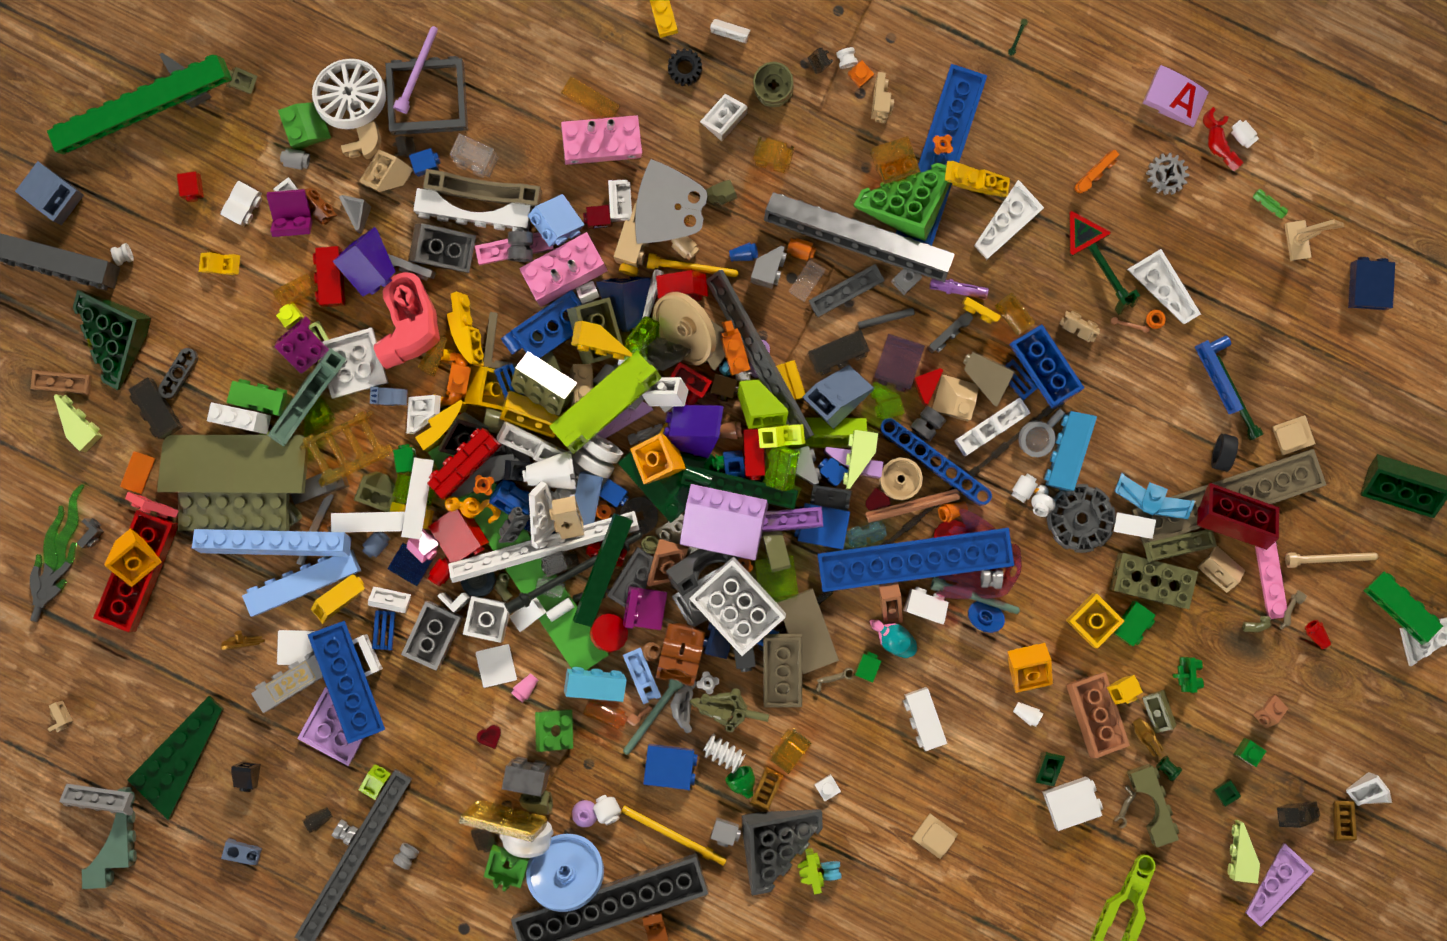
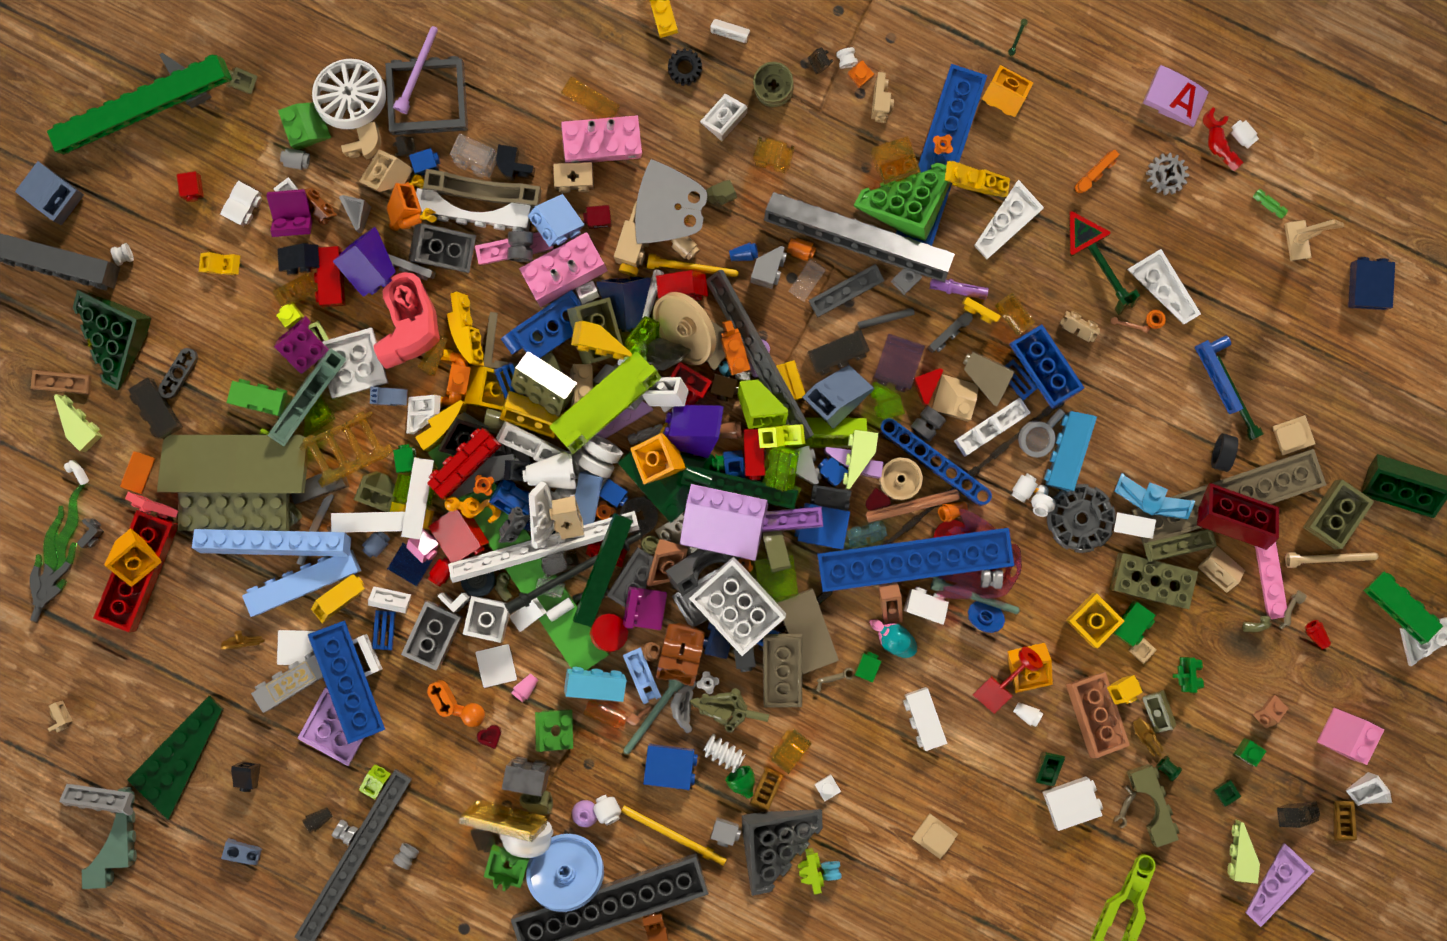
white brick [207,402,271,434] -> none
white hinge [608,180,632,222] -> none
none -> white arm [64,460,89,485]
none -> black brick [278,243,319,276]
none -> orange torso [387,175,437,231]
none -> orange beam [427,680,485,727]
none -> black brick [496,144,535,181]
none -> tan brick [553,162,594,193]
none -> red piece [973,647,1043,714]
none -> light orange slope [982,65,1033,117]
none -> tan tile [1128,638,1156,664]
none -> olive brick [1303,479,1374,549]
none -> bright pink slope [1317,708,1384,765]

